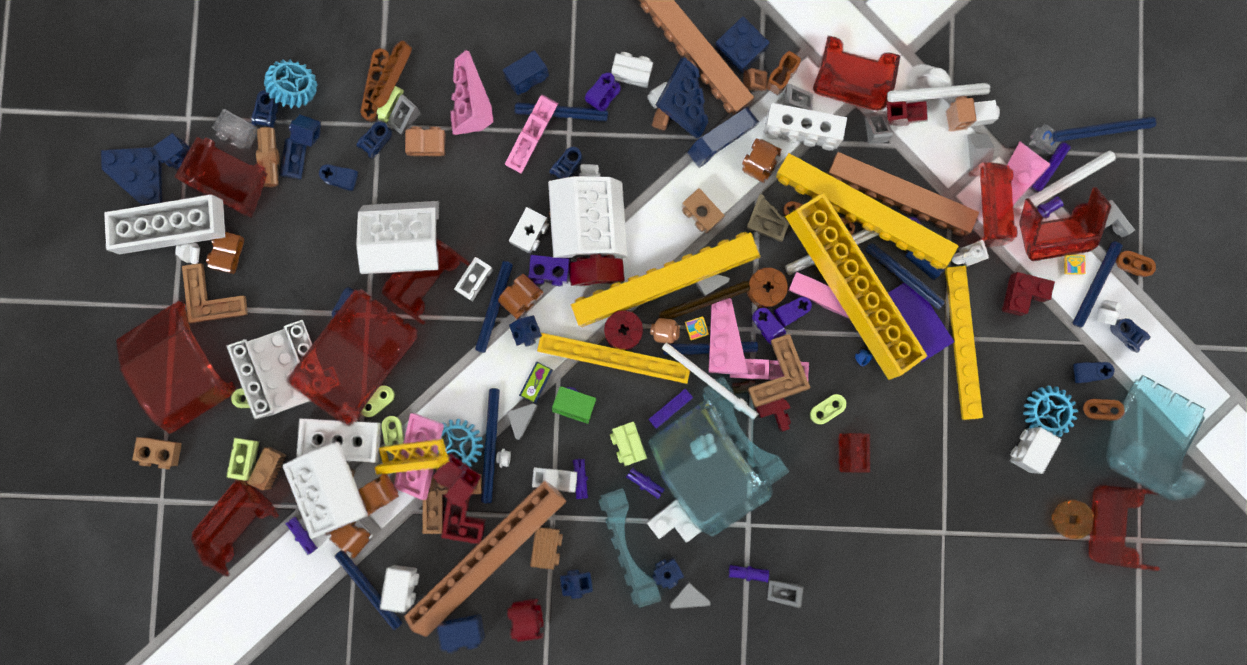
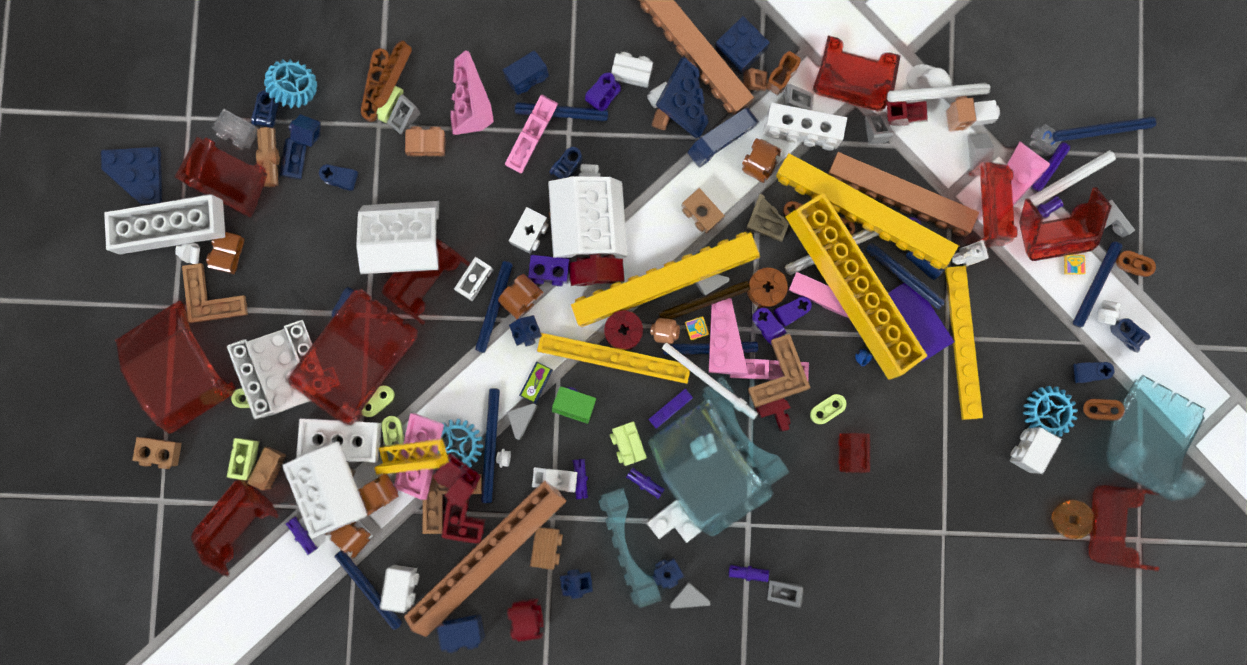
dark blue brick [153,133,196,170] -> none
dark blue piece [356,122,392,159] -> none
dark brown pin [732,379,756,395] -> none
dark red brick [1002,272,1055,316] -> none

